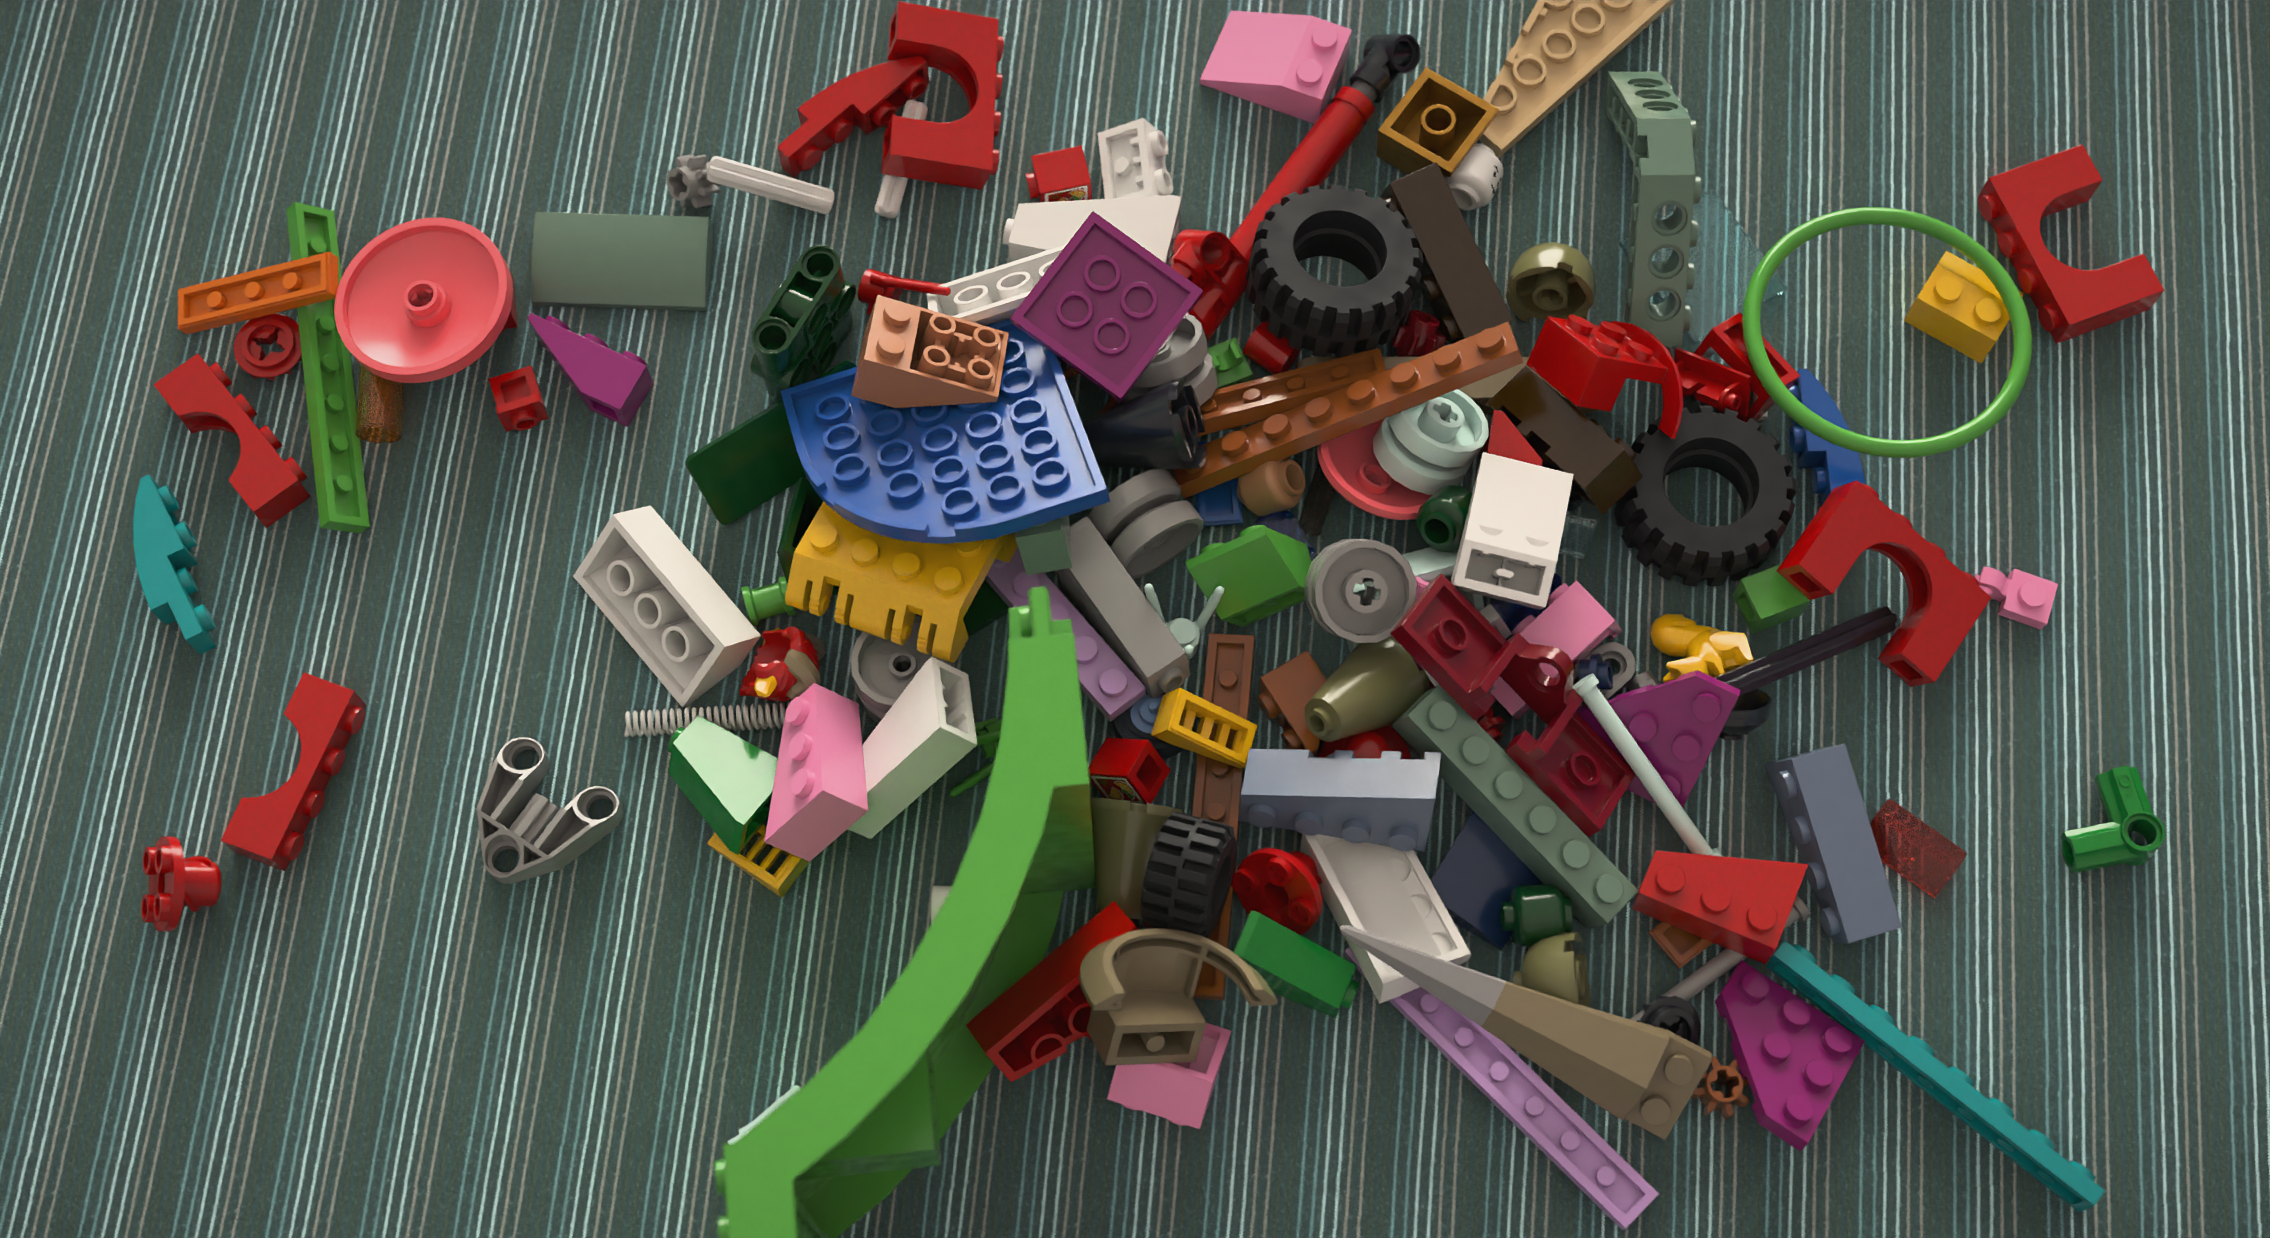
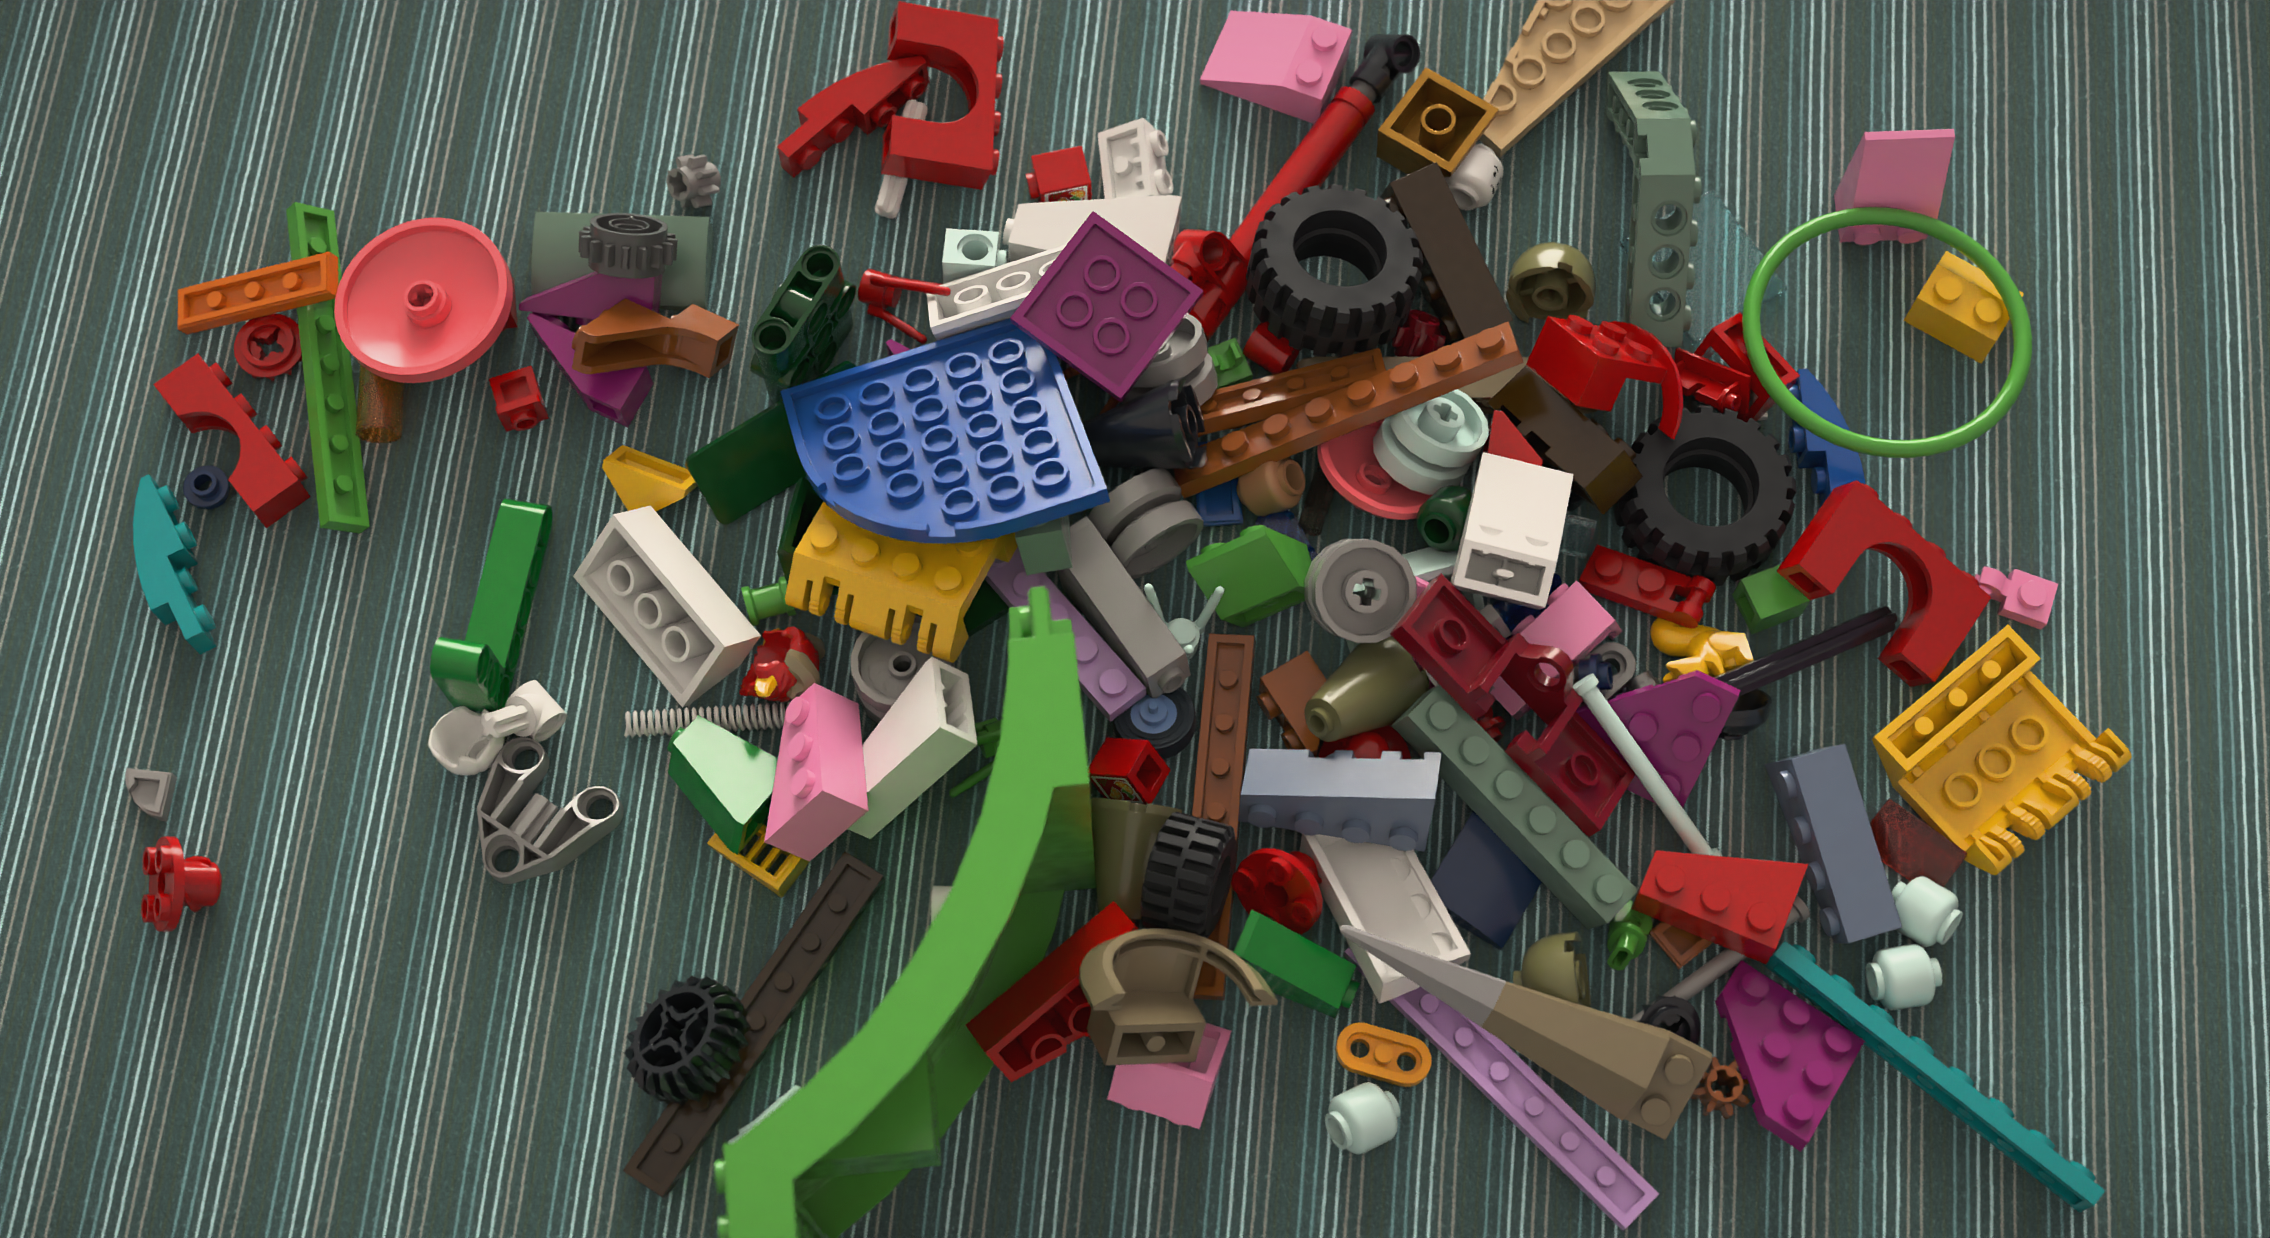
red arch [221,672,366,871] -> none
white axle [707,156,834,214] -> none
nougat slope [851,295,1009,408] -> none
yellow slope [1151,688,1257,769] -> none
dark green head [1500,885,1572,947] -> none
red arch [1977,144,2164,344] -> none
green piece [2061,765,2165,874] -> none
none -> light grey tile [125,768,177,822]
none -> dark blue plate [183,465,230,509]
none -> white hair [428,706,506,776]
none -> green beam [430,498,553,712]
none -> white axle [481,680,567,742]
none -> magenta slope [519,271,662,325]
none -> dark orange arch [572,298,739,378]
none -> dark grey gear [578,213,678,279]
none -> yellow slope [602,445,697,511]
none -> dark brown plate [623,851,885,1200]
none -> black gear [624,975,751,1106]
none -> light aqua brick [942,228,1007,284]
none -> light aqua head [1325,1082,1400,1155]
none -> light orange plate [1335,1022,1432,1087]
none -> red plate [1579,544,1716,628]
none -> bright green piece [1607,900,1652,970]
none -> bright pink slope [1834,129,1955,245]
none -> light aqua head [1866,944,1942,1010]
none -> yellow slope [1872,625,2132,876]
none -> light aqua head [1891,876,1963,947]

